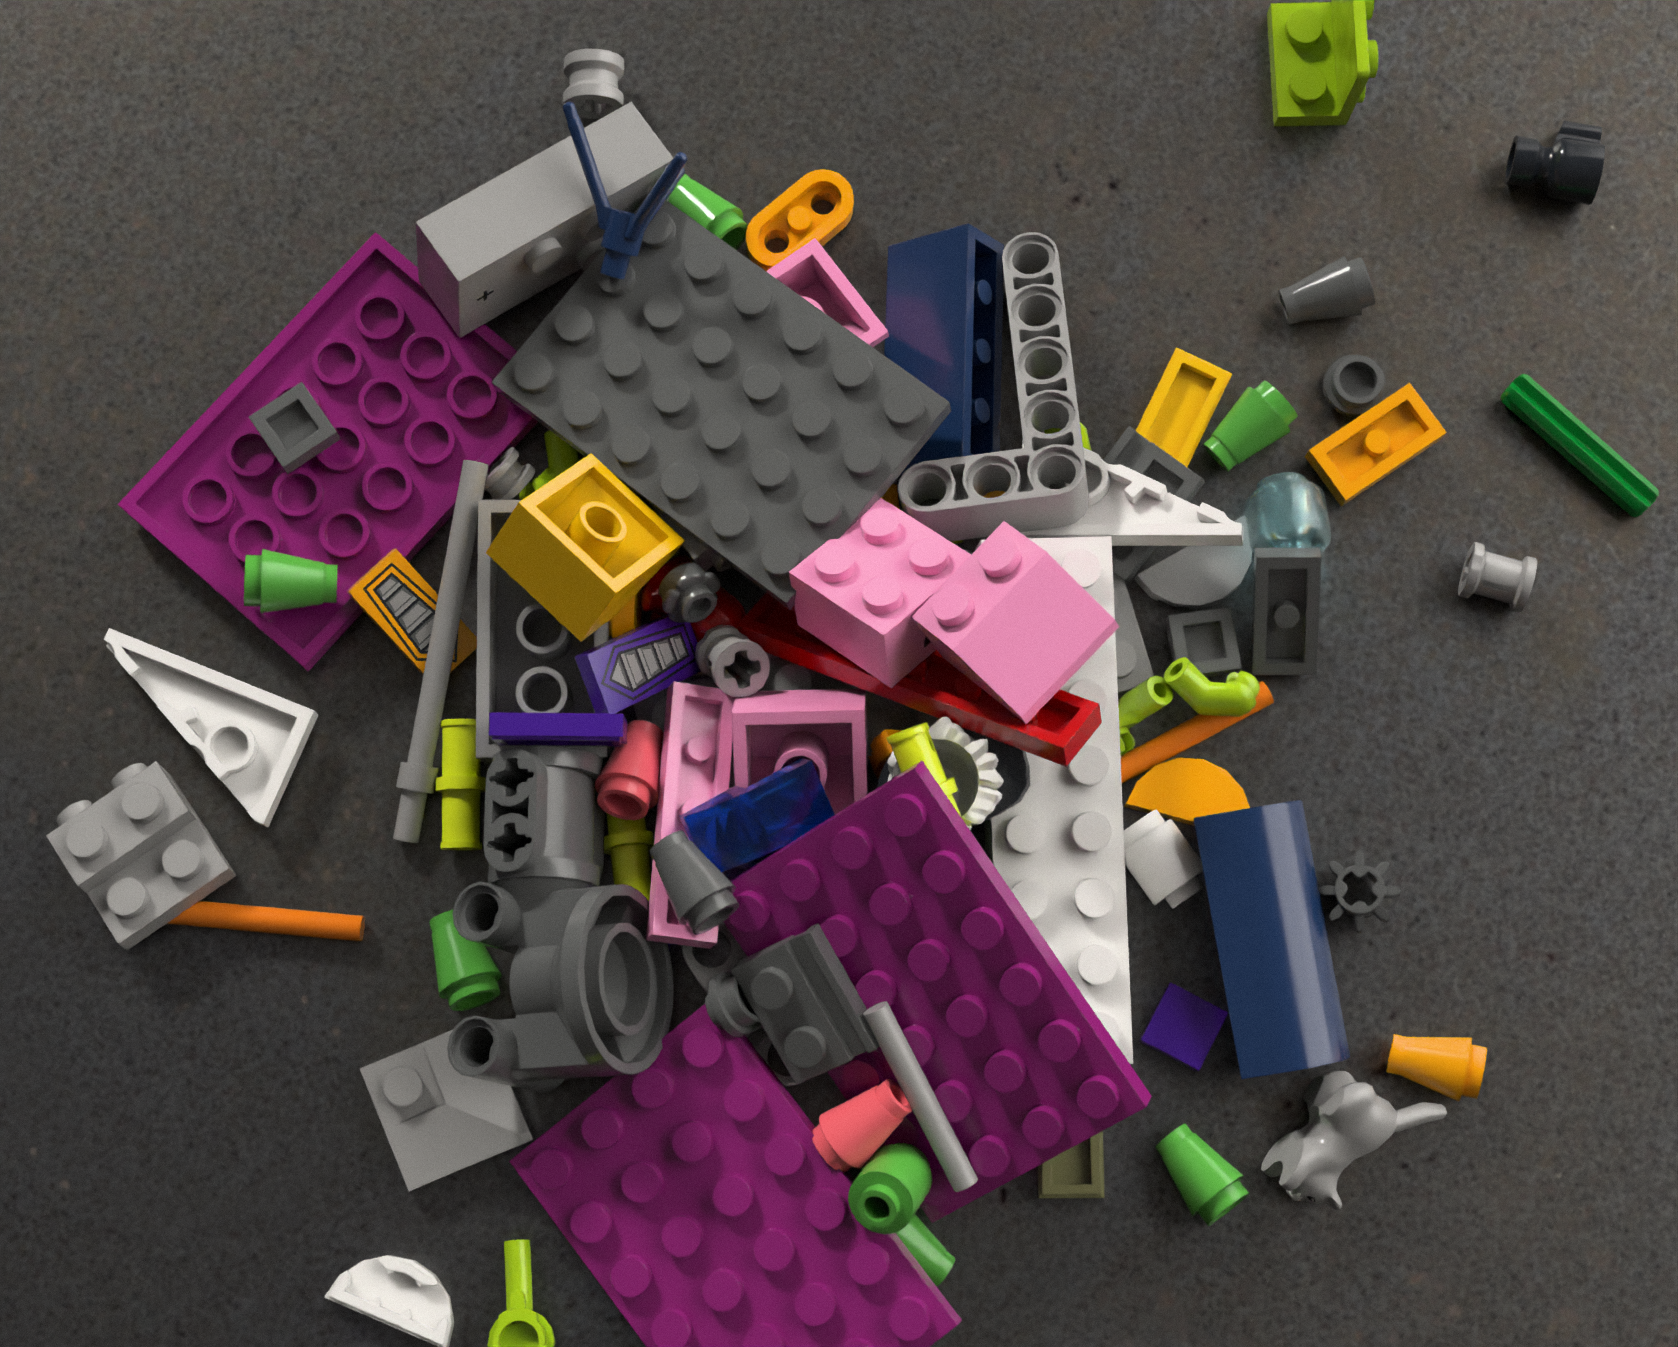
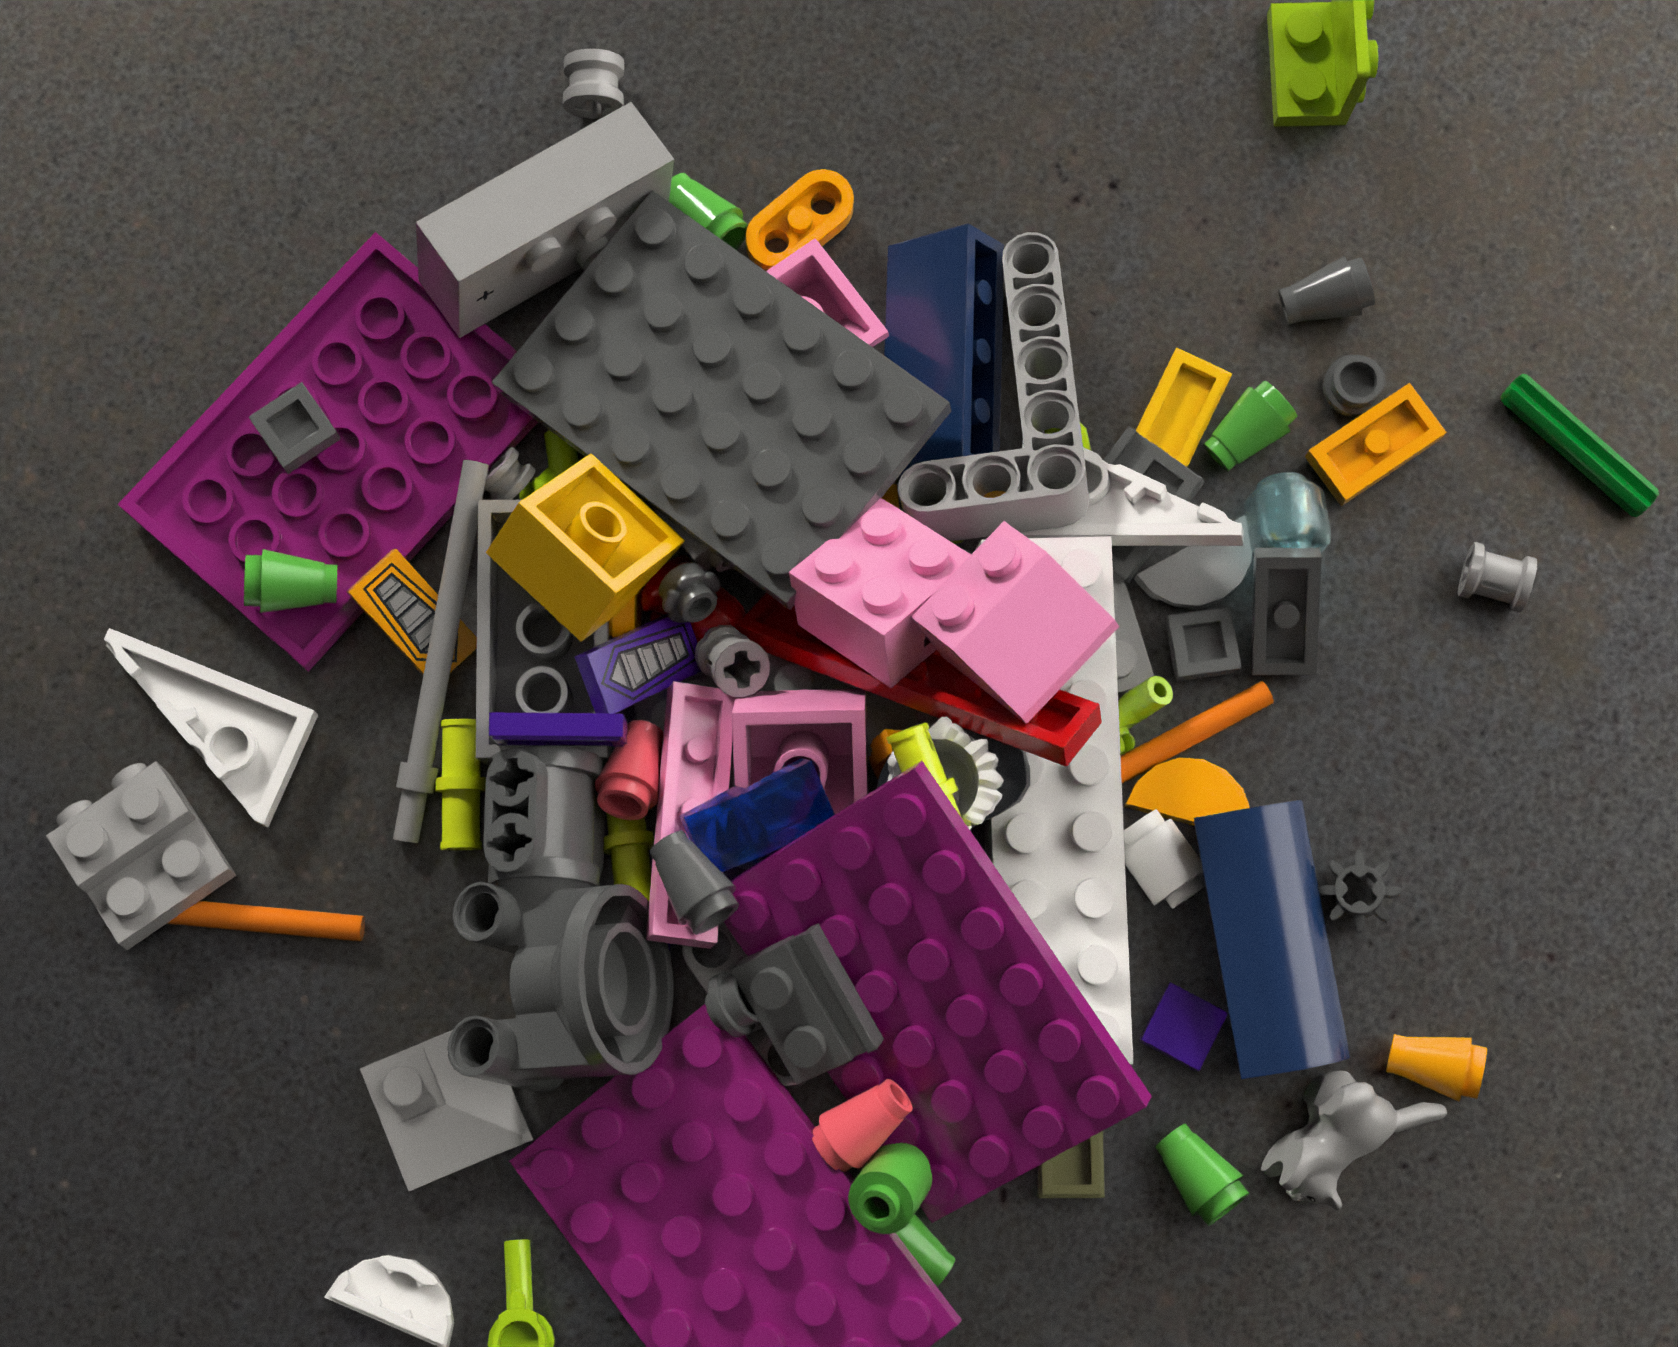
bright green cone [429,910,502,1011] -> none
dark blue plant [563,102,688,279] -> none
light grey bar [863,1001,978,1192] -> none
lime arm [1164,657,1260,717] -> none
black piece [1505,120,1605,205] -> none

